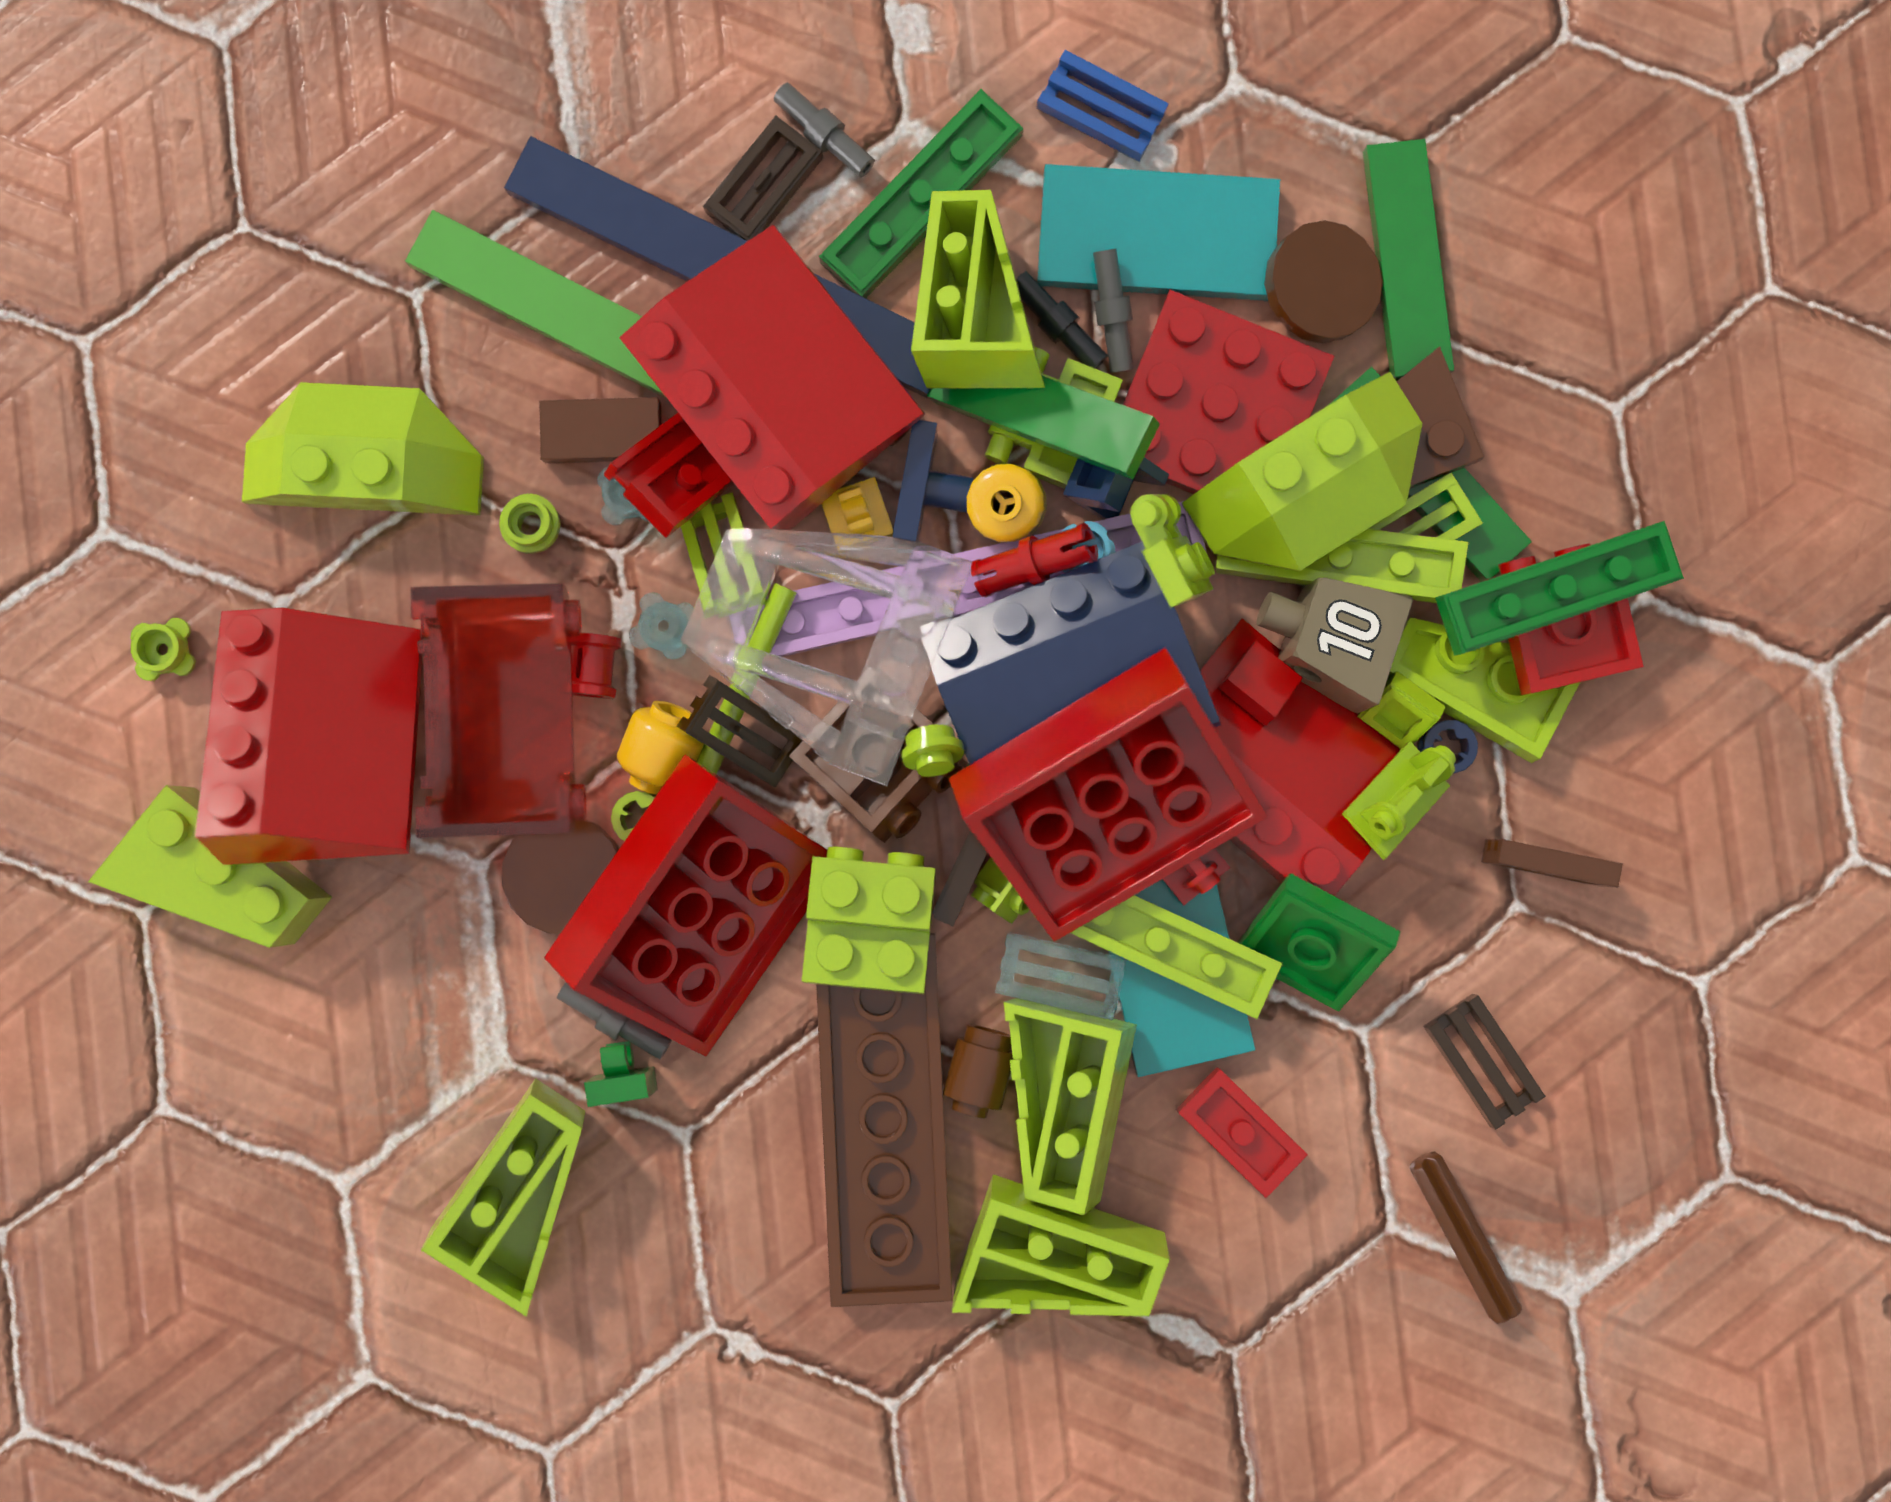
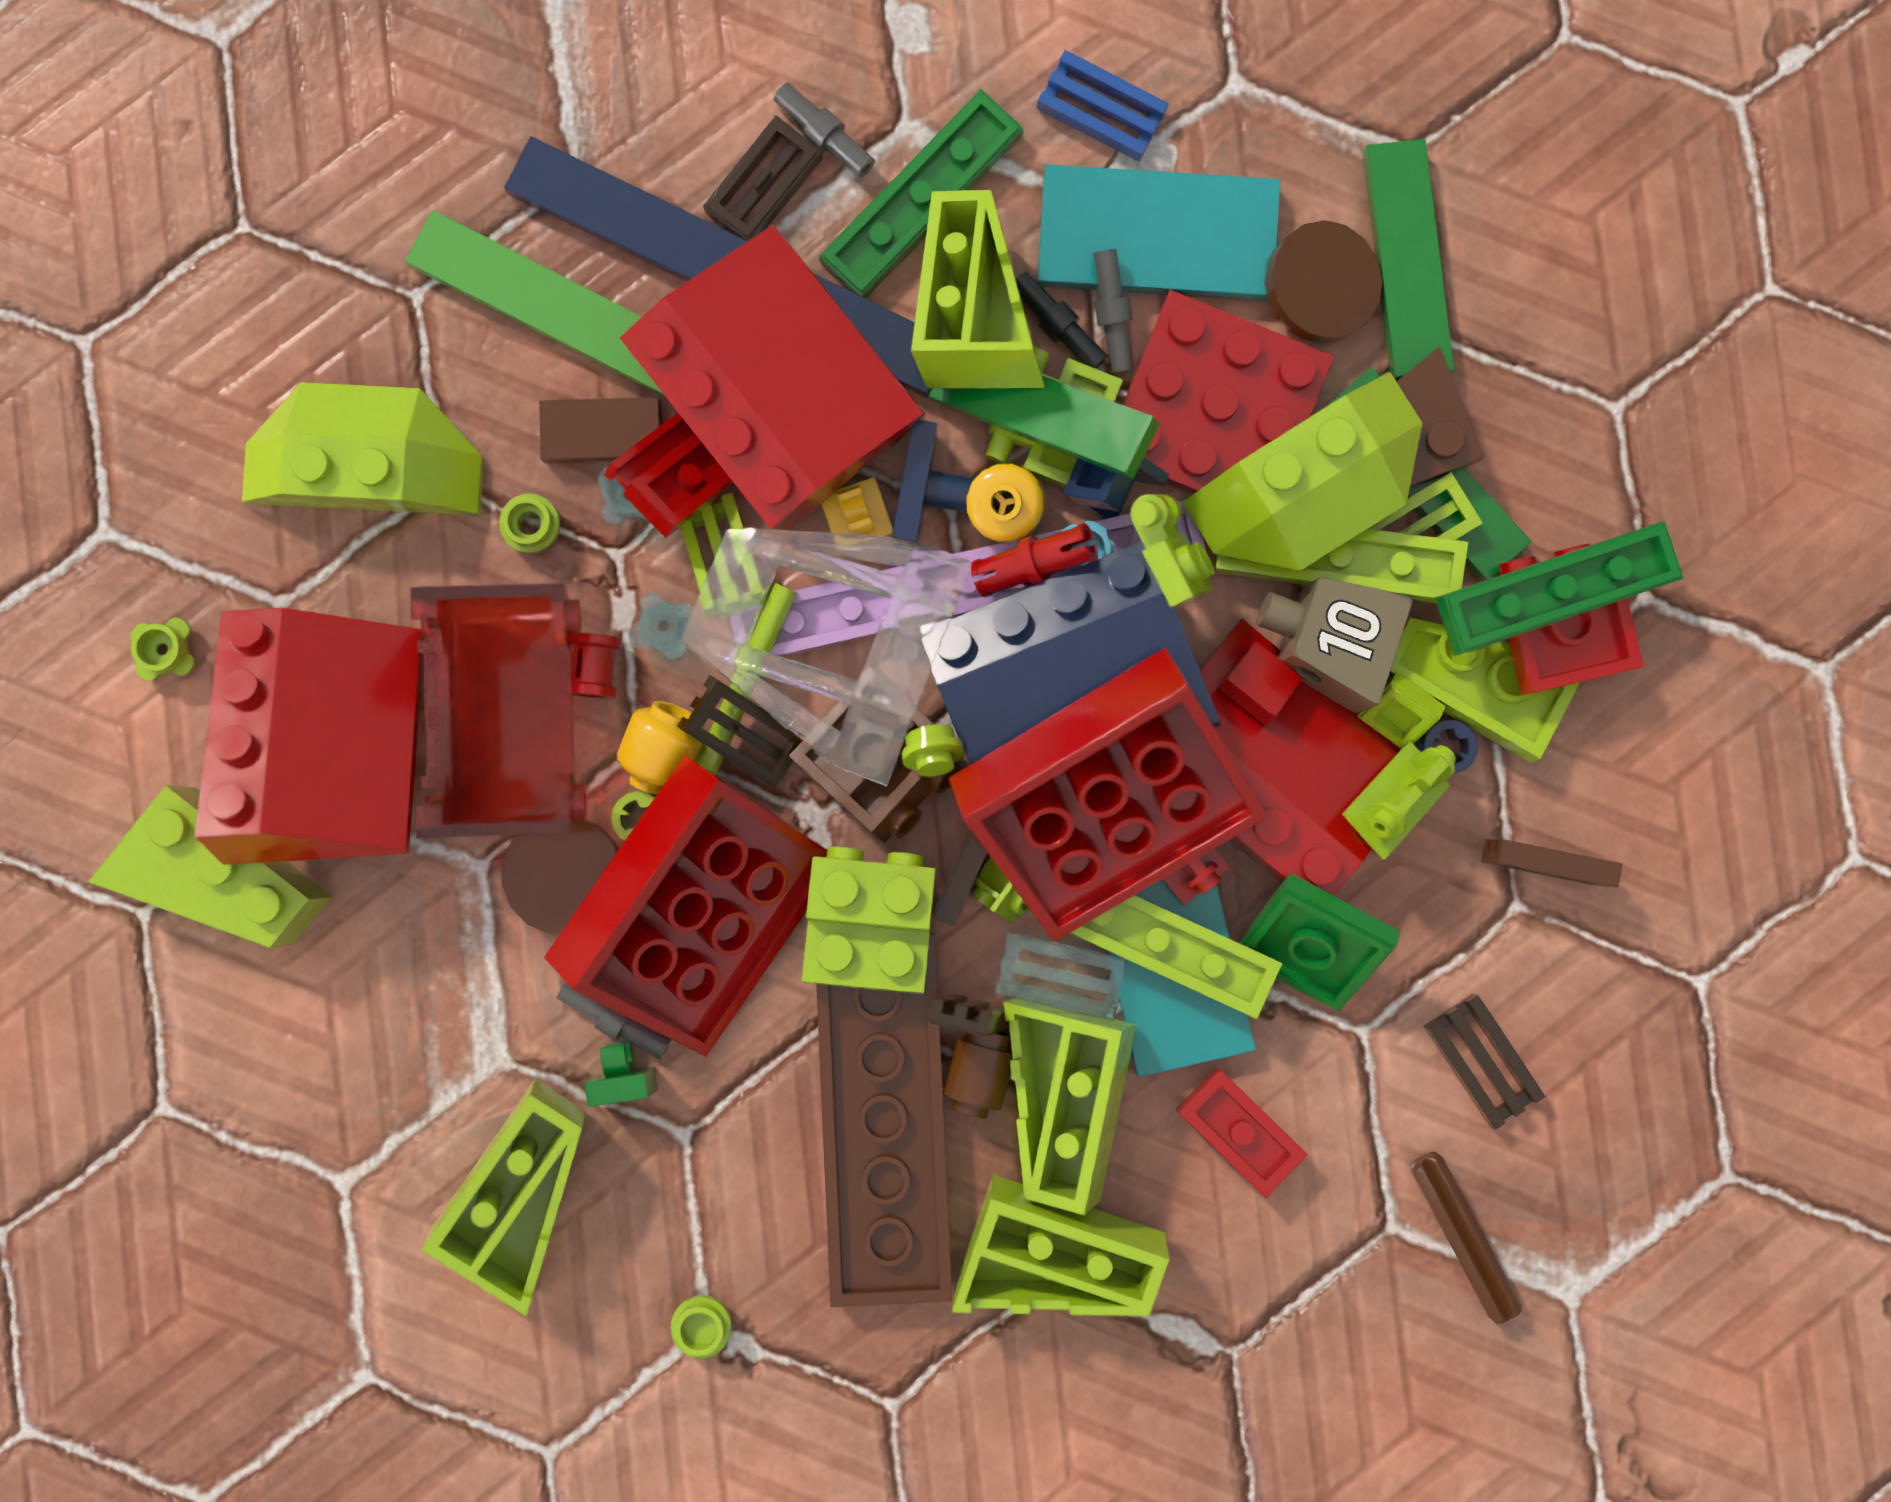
none -> lime plate [671,1295,732,1358]
none -> dark brown tile [927,994,1009,1037]

